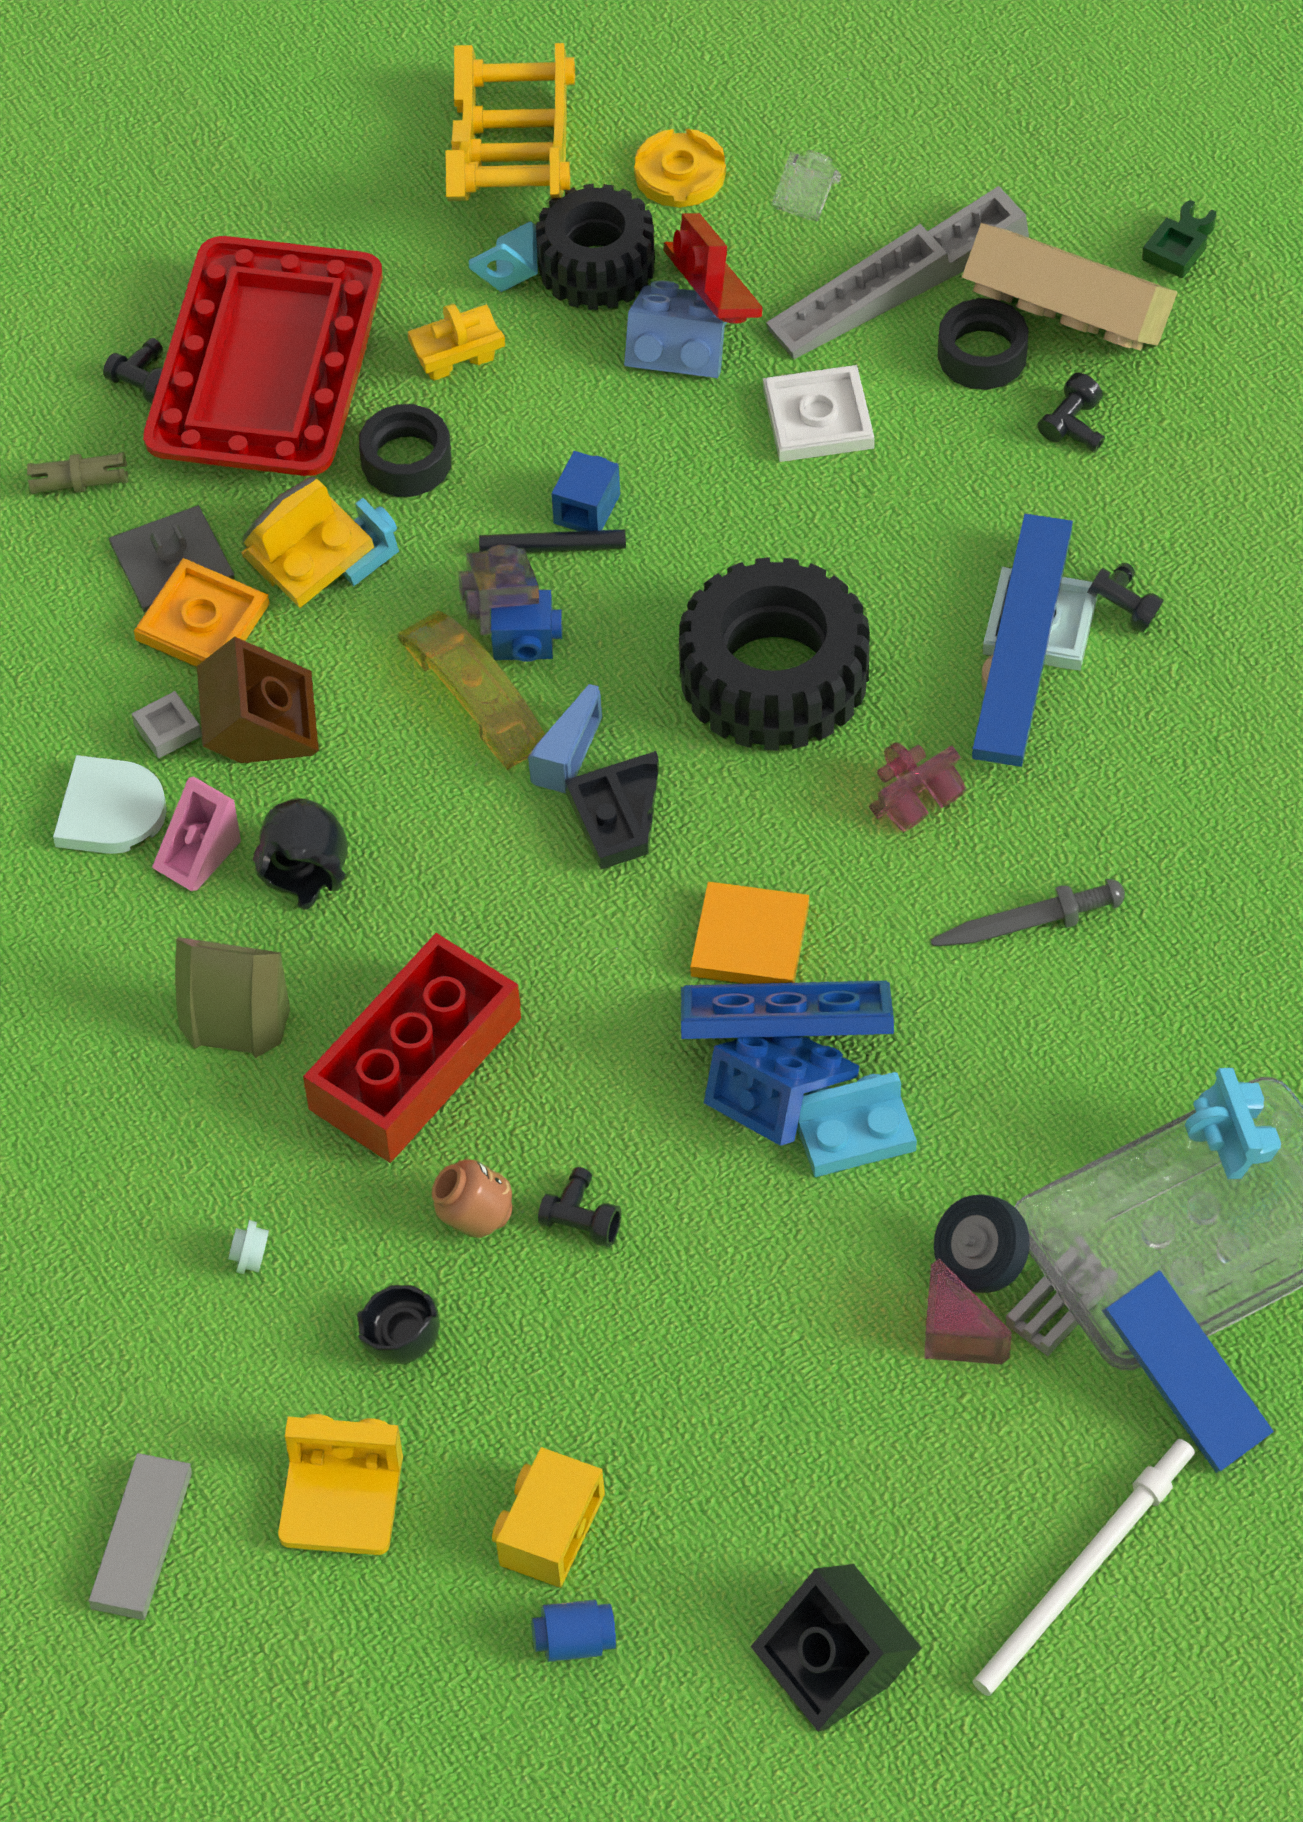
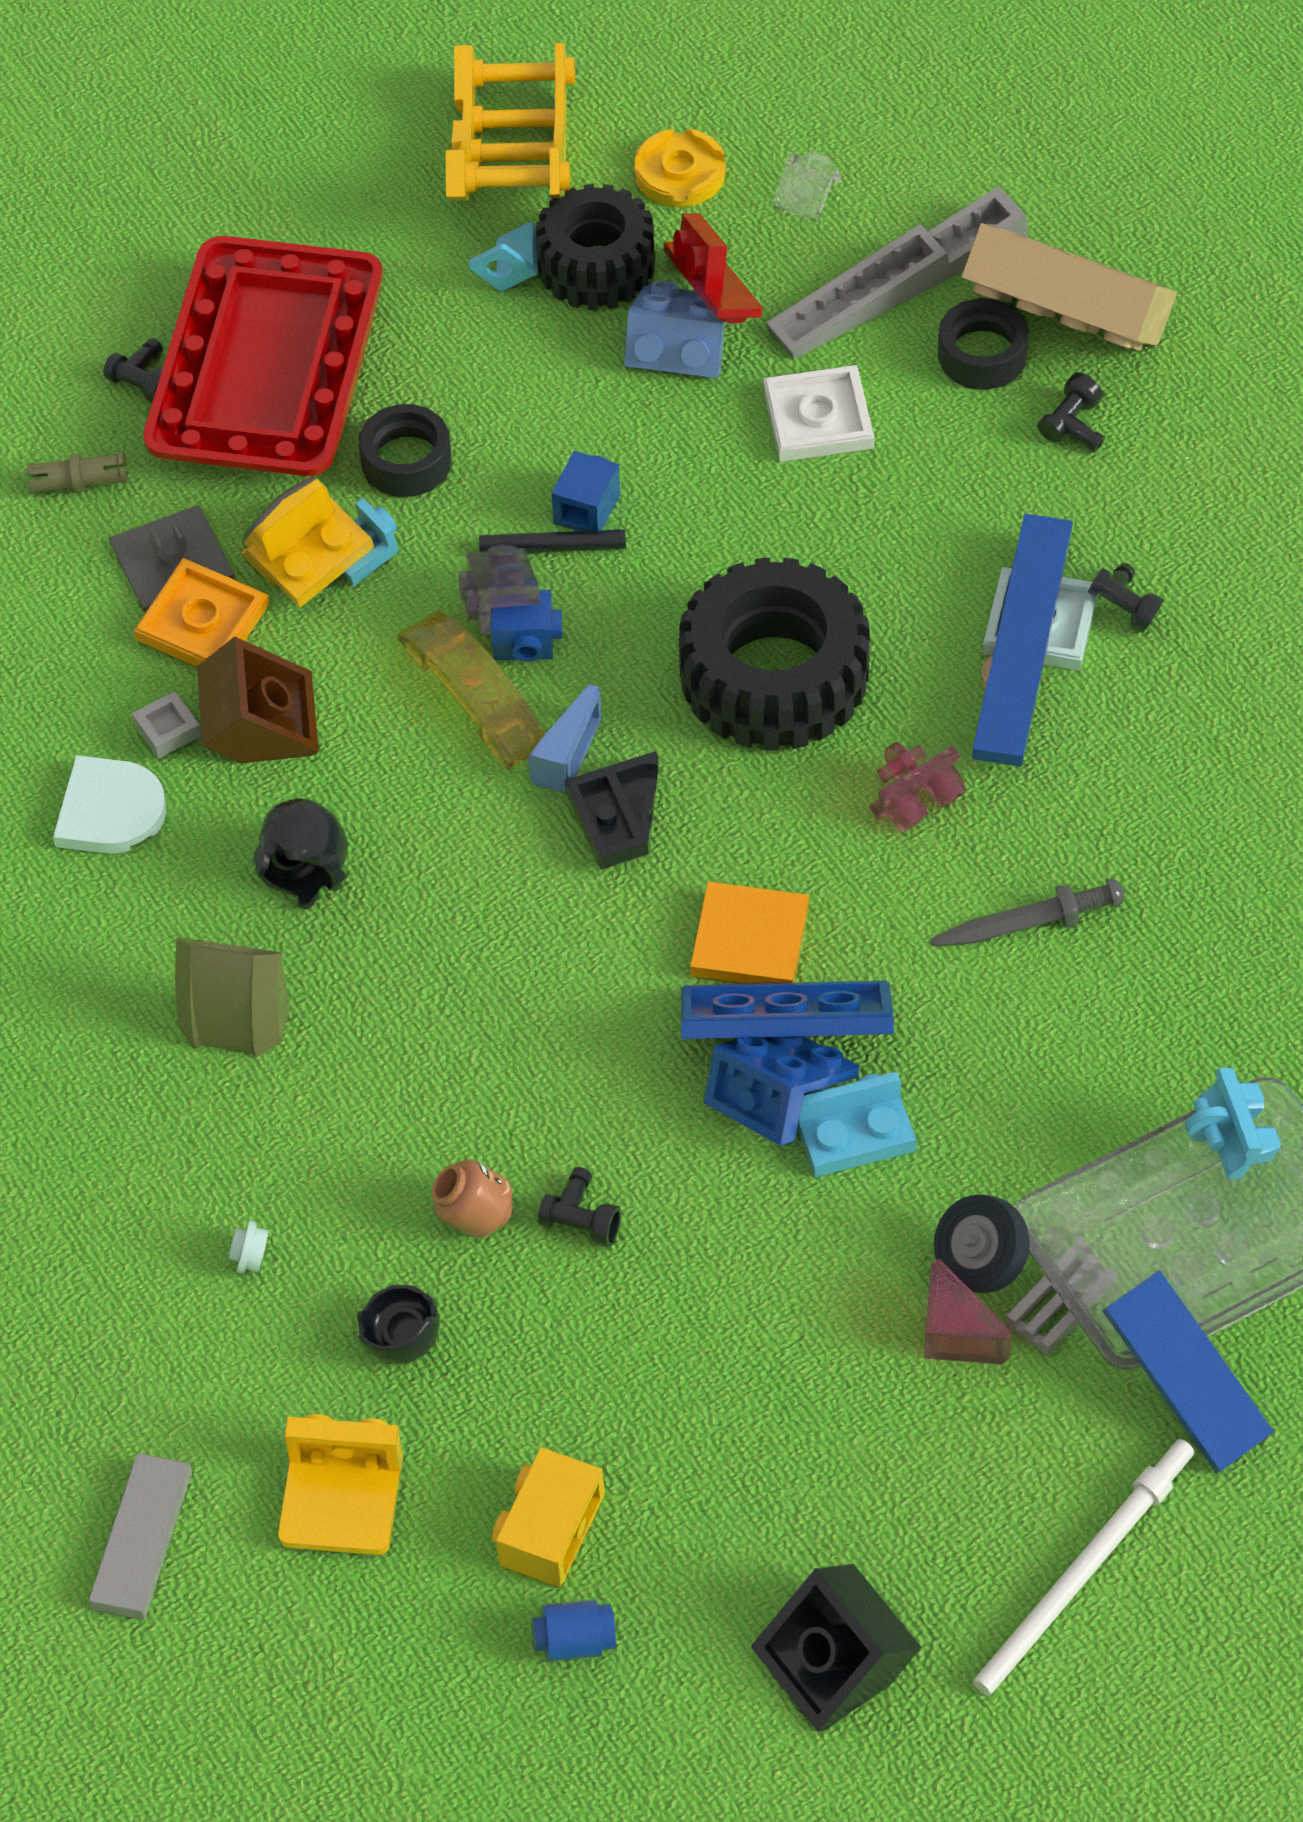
bright pink slope [152,777,241,891] -> none
red brick [303,933,521,1163] -> none
yellow hips [408,304,505,381] -> none
dark green plate [1142,200,1216,279] -> none

